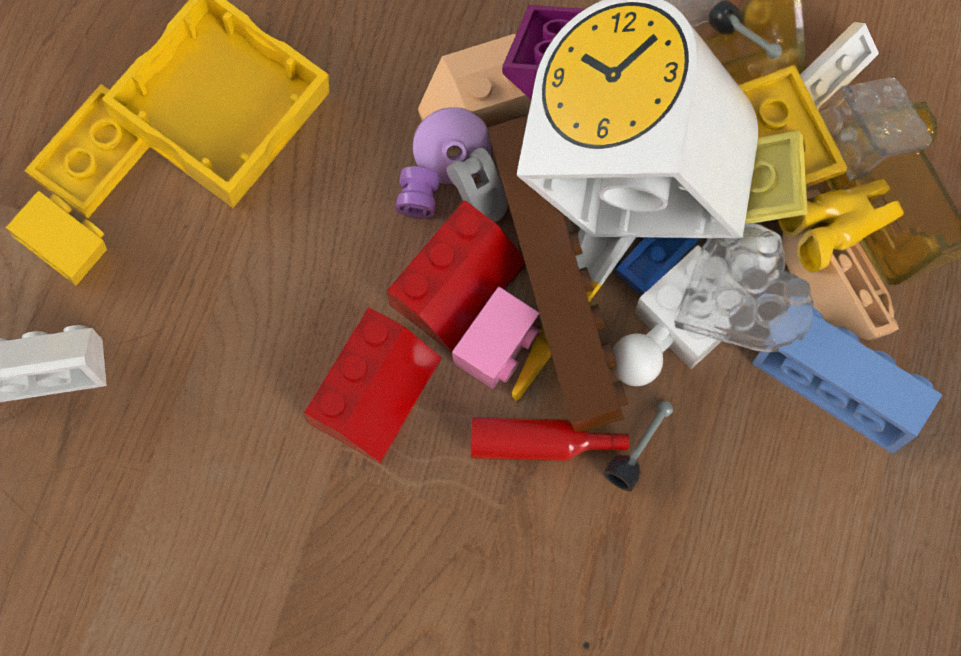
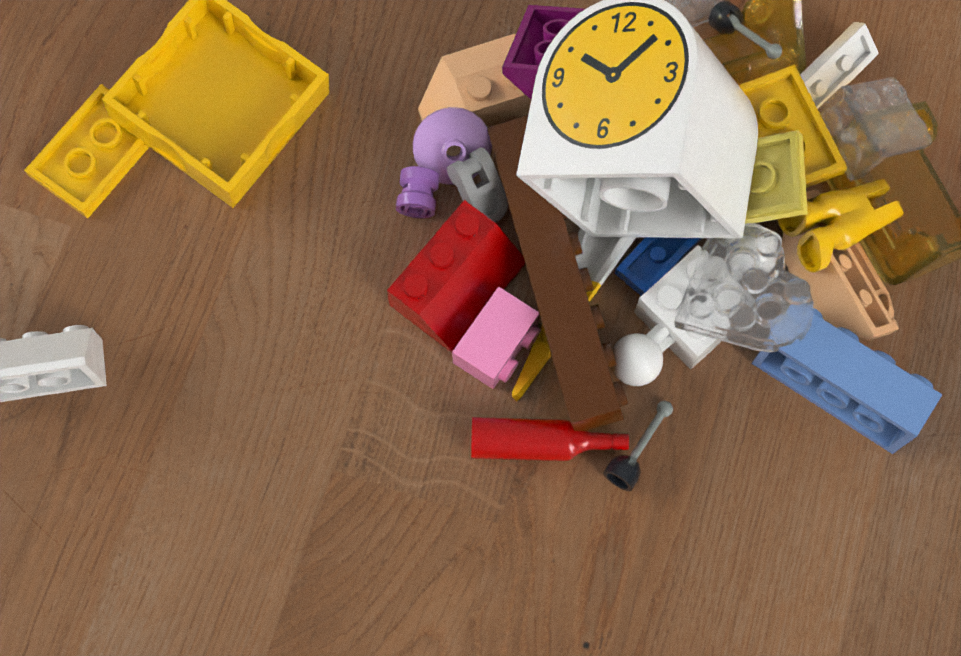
yellow brick [6,191,107,286] -> none
red slope [304,307,442,464] -> none

